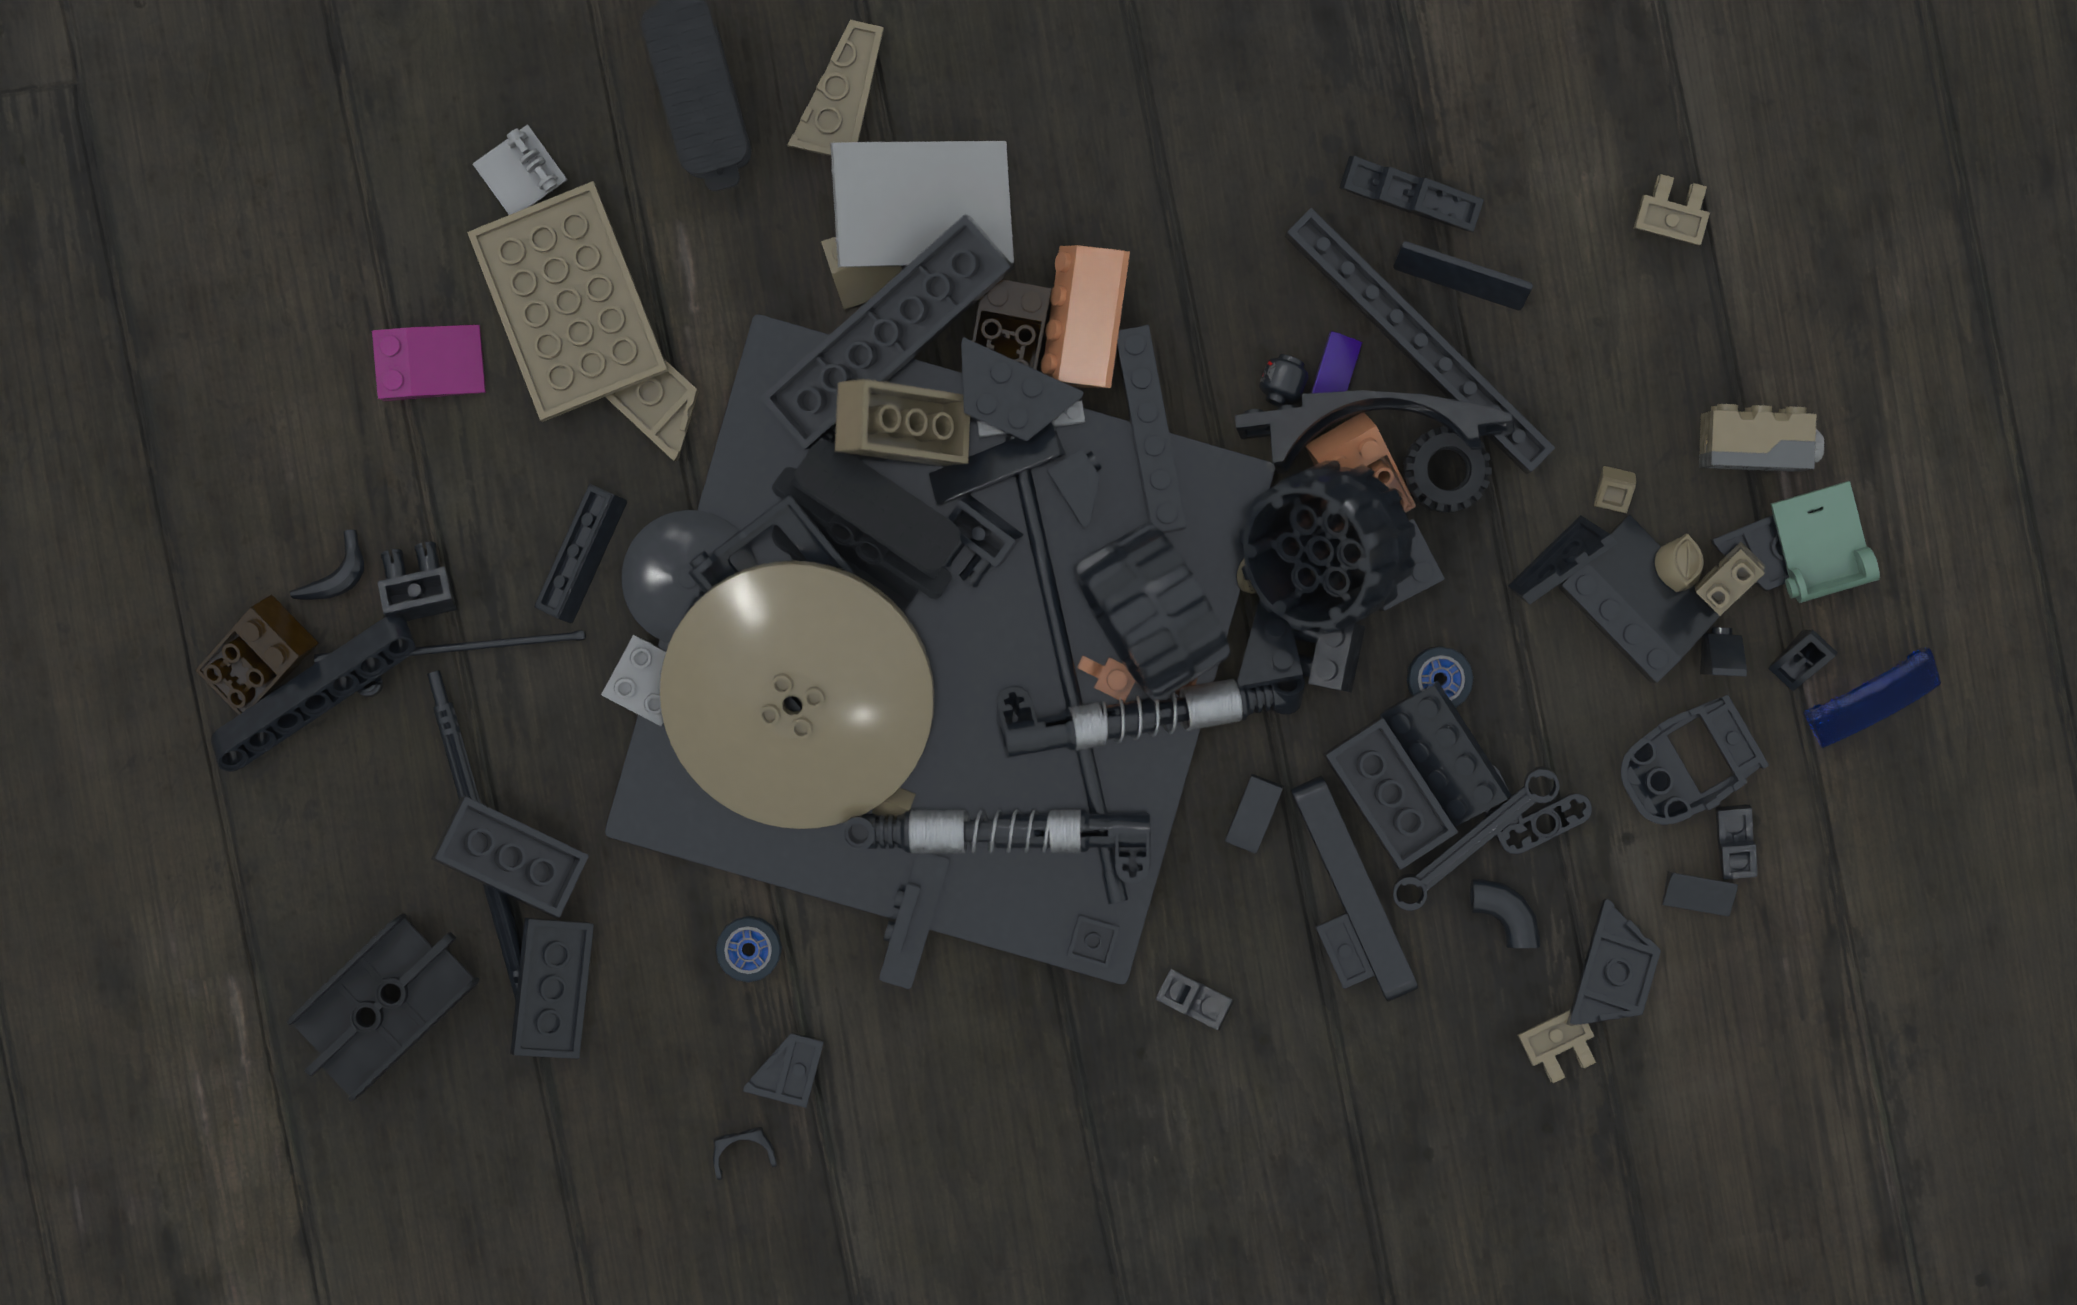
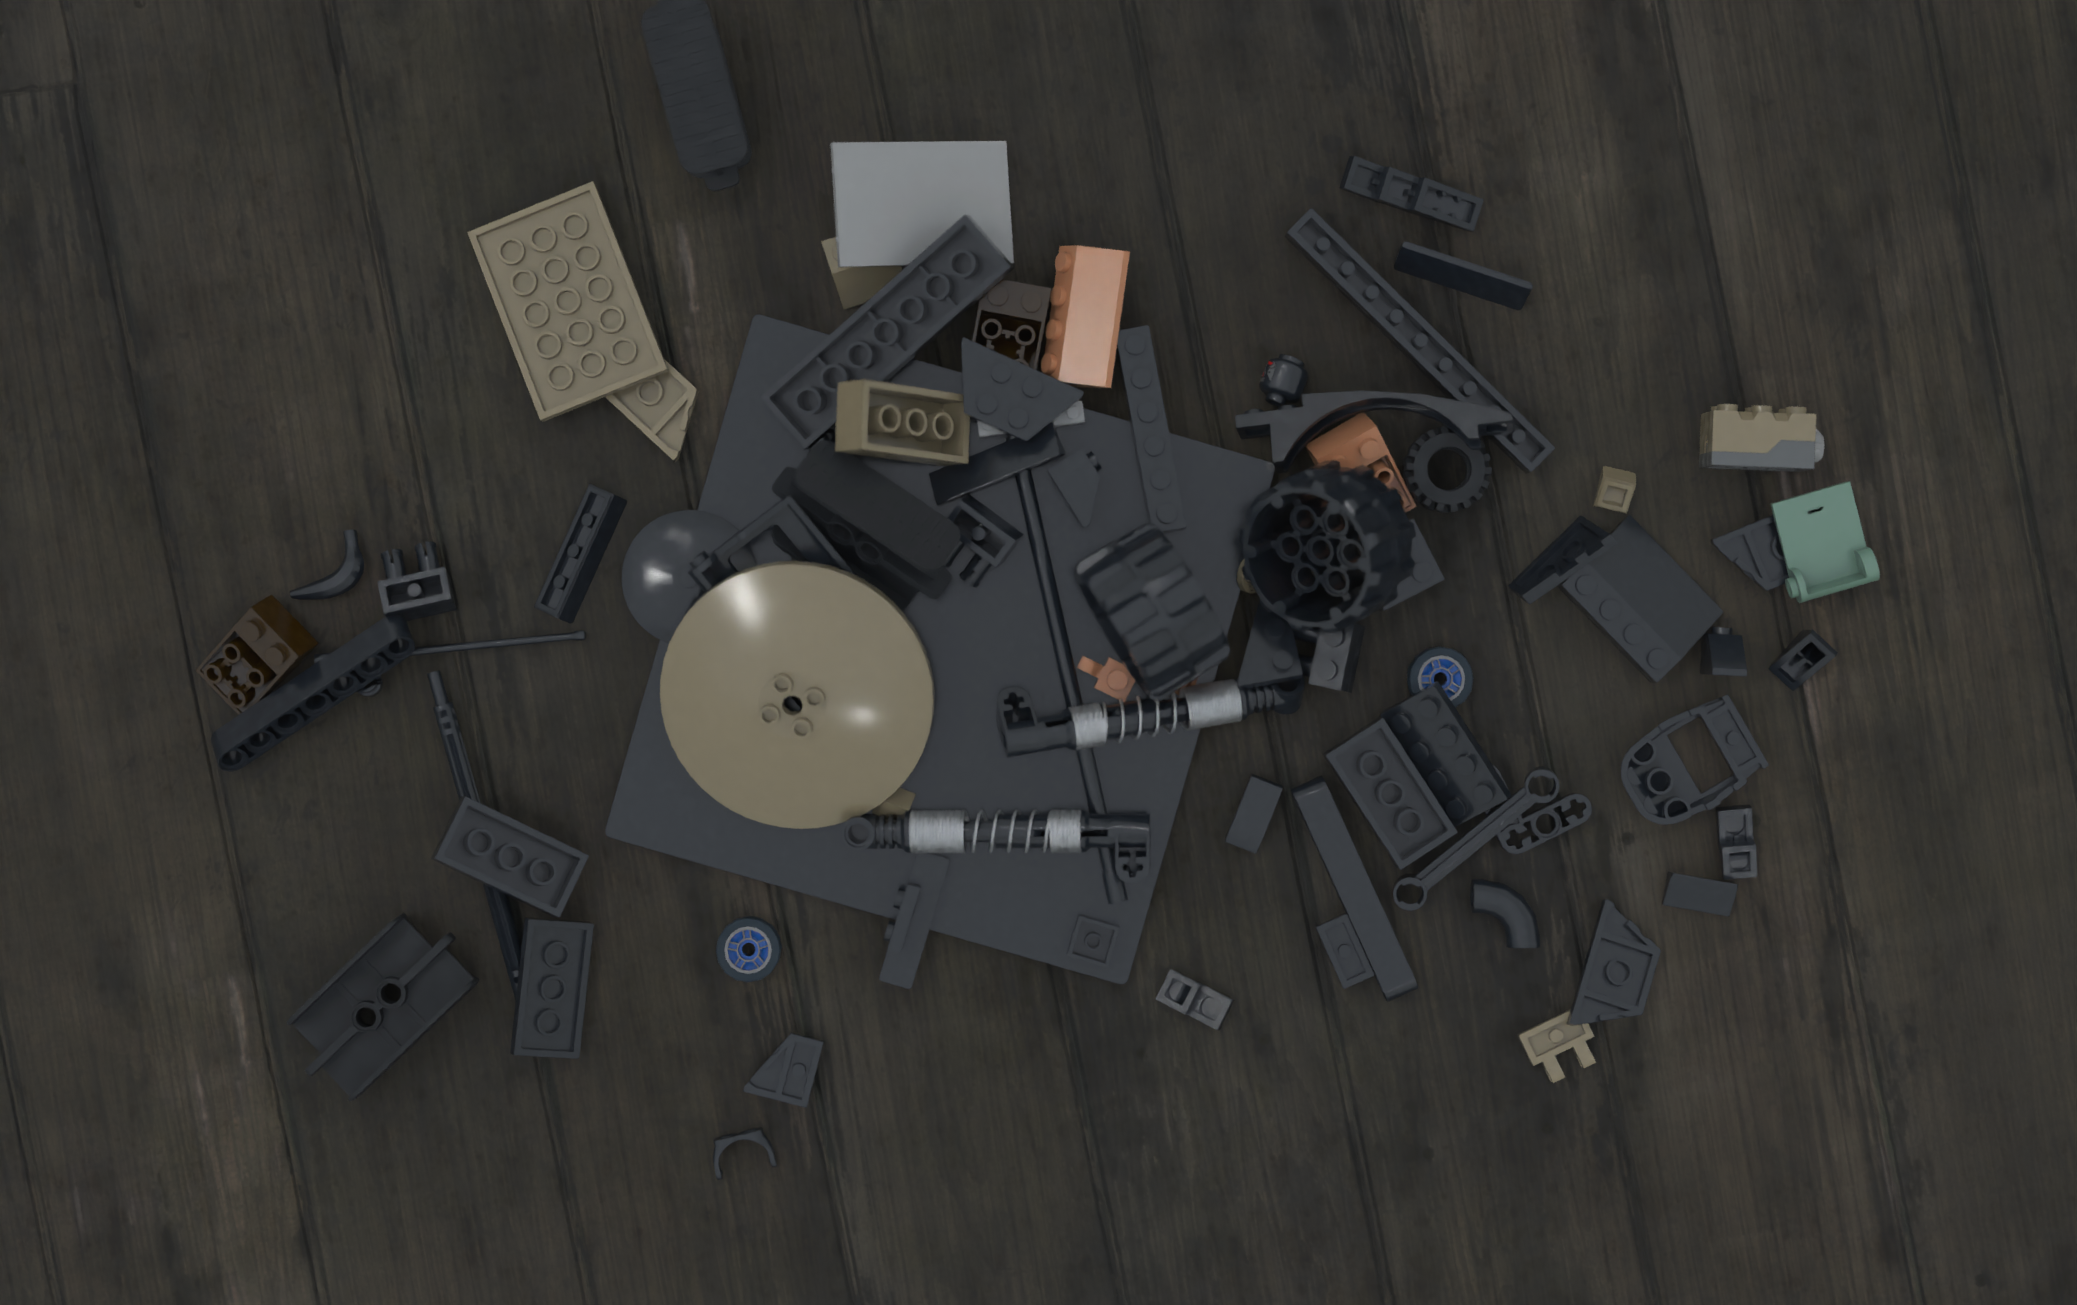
magenta slope [372,325,486,401] -> none
light grey hinge [473,124,567,215] -> none
light grey hinge [601,635,666,726] -> none
dark tan wing [787,20,884,156] -> none
dark purple slope [1310,331,1362,394] -> none
dark tan plate [1634,174,1710,246] -> none
dark tan hat [1655,533,1704,592] -> none
dark tan hips [1694,542,1765,616] -> none
clear blue windscreen [1803,648,1941,748] -> none

